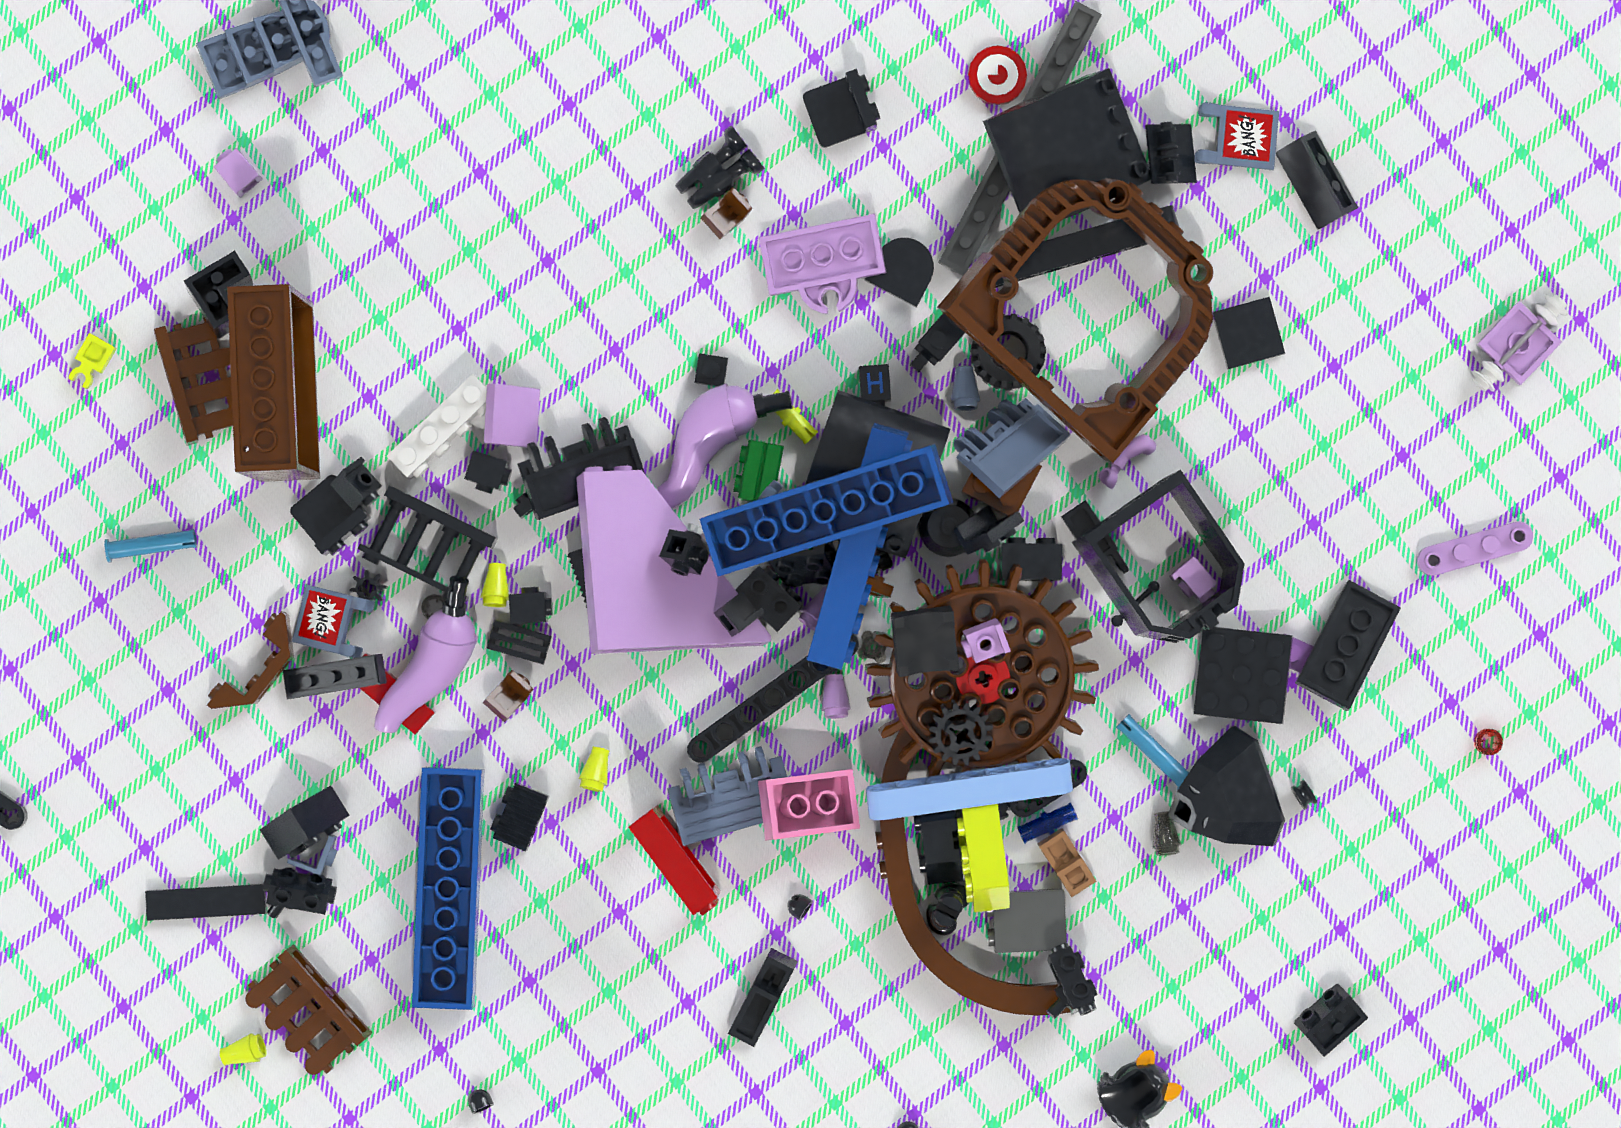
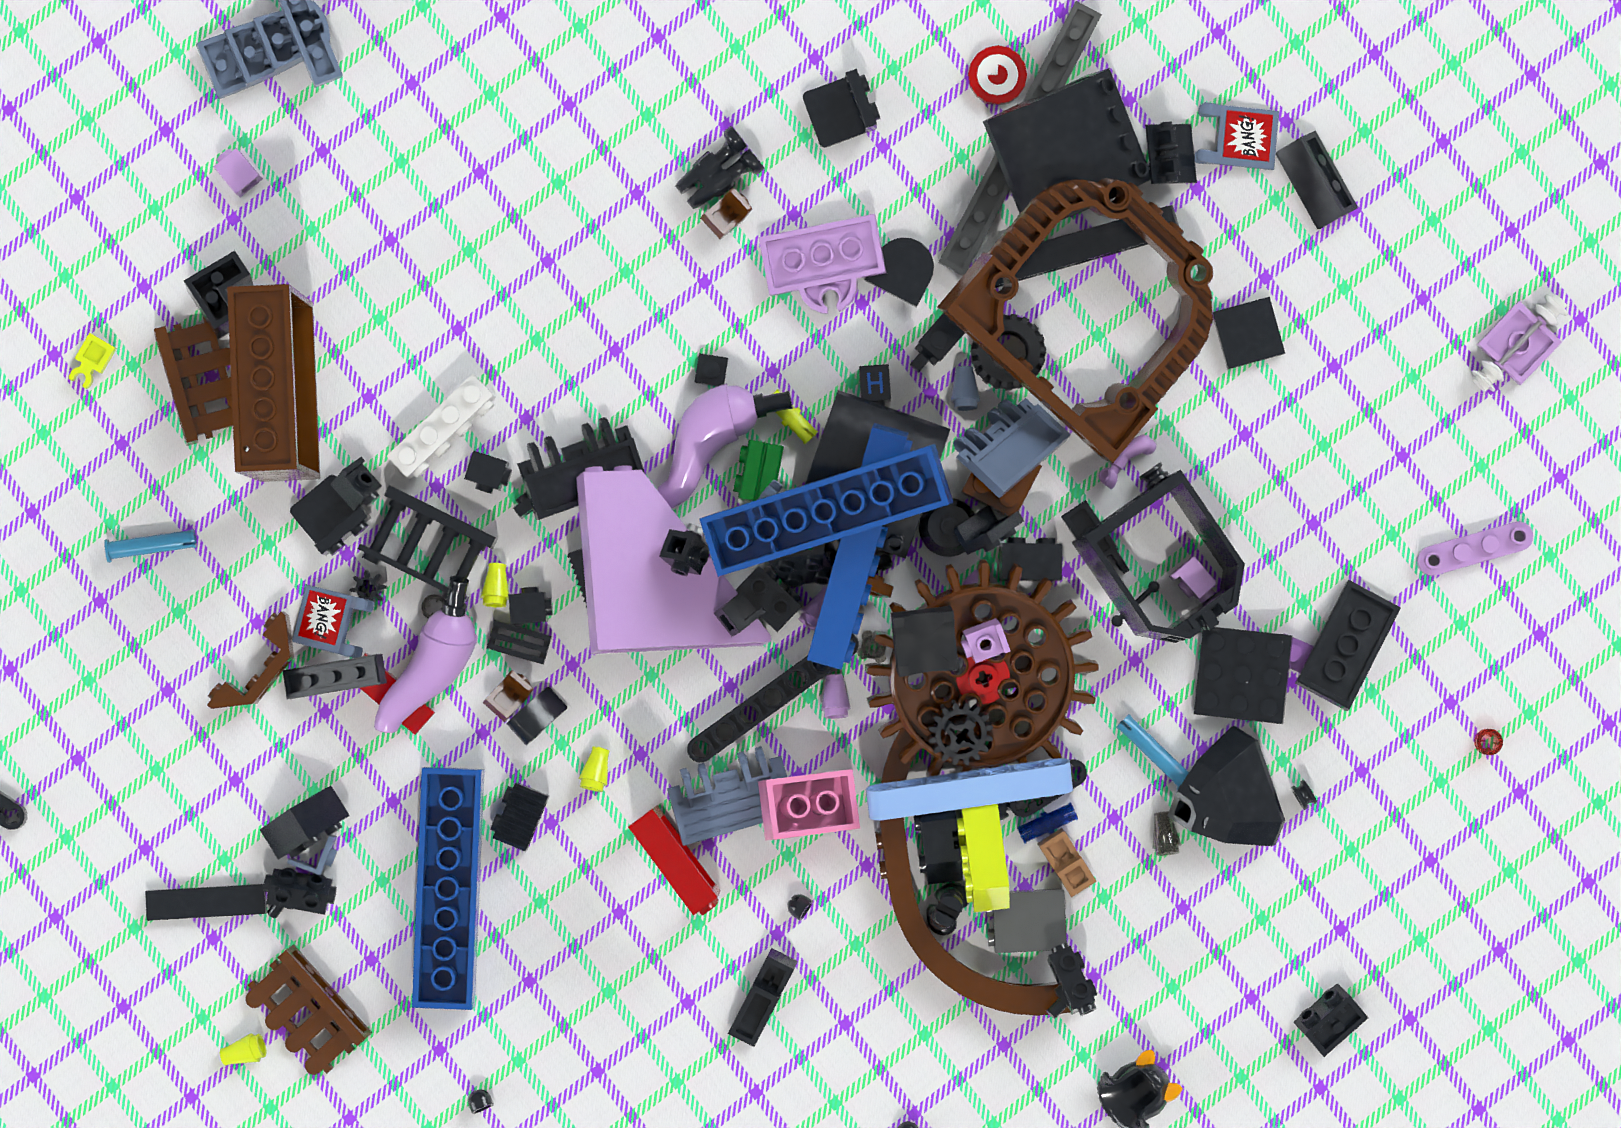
lavender tile [484,383,540,448] -> none
none -> black panel [506,687,567,746]
none -> black bush [1139,462,1169,489]

